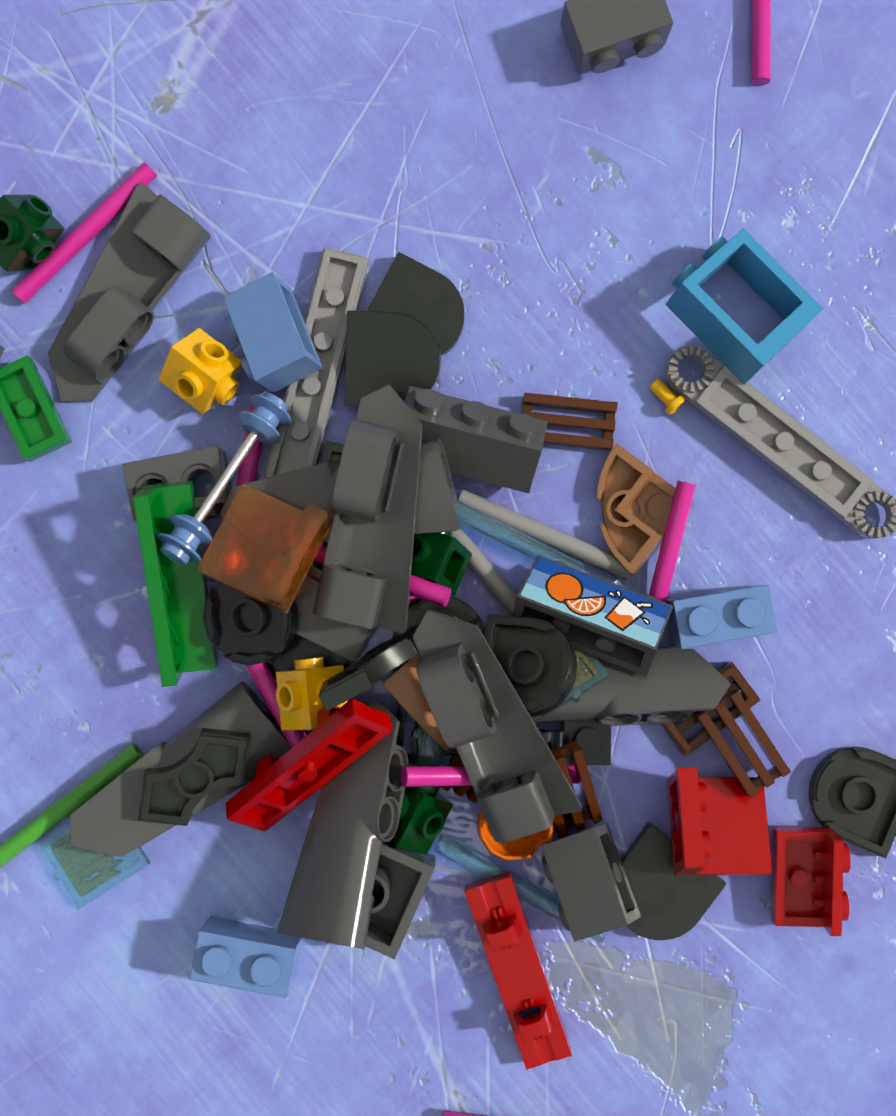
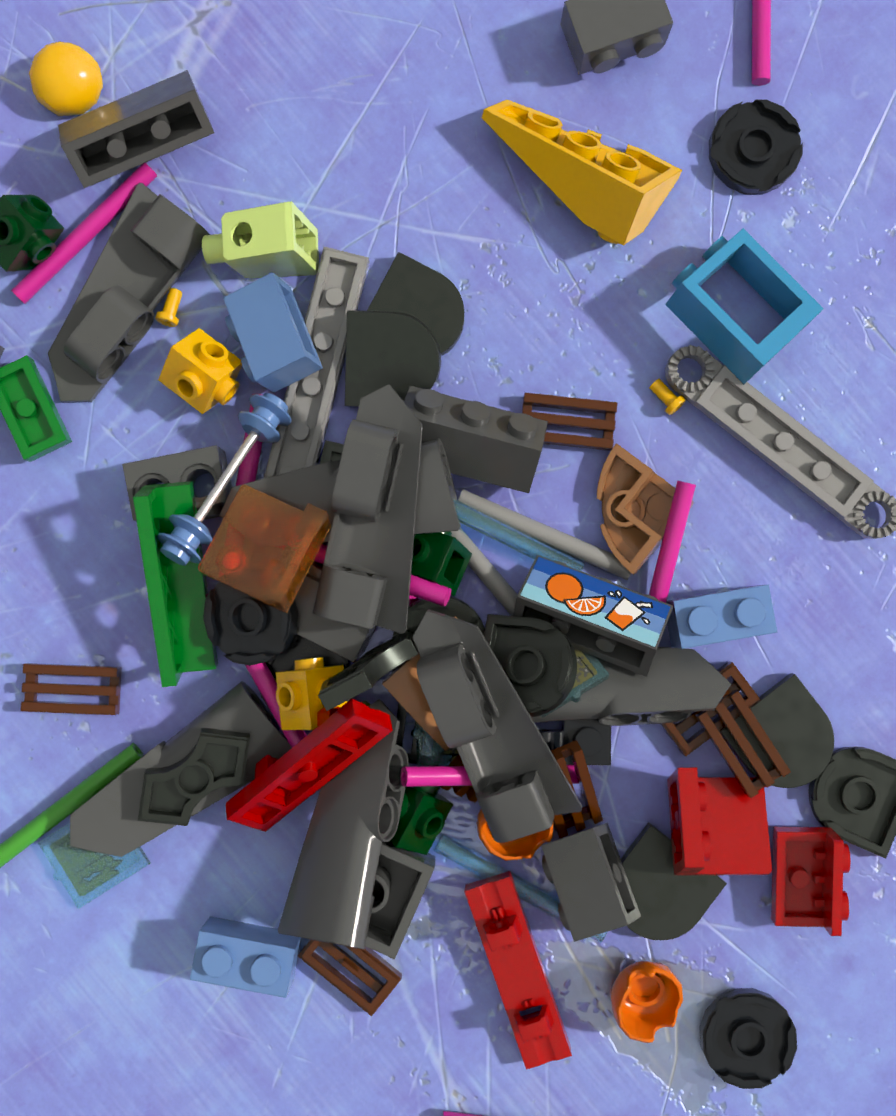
none -> reddish brown tile [21,663,122,715]
none -> yellow hair [29,41,103,116]
none -> dark grey brick [58,70,214,188]
none -> yellow piece [155,288,183,327]
none -> yellowish green torso [202,201,319,278]
none -> reddish brown tile [298,940,402,1016]
none -> yellow wedge [481,100,682,245]
none -> orange hair [610,961,683,1043]
none -> black tile [699,988,797,1089]
none -> black tile [709,99,803,194]
none -> pearl dark grey tile [719,673,834,788]

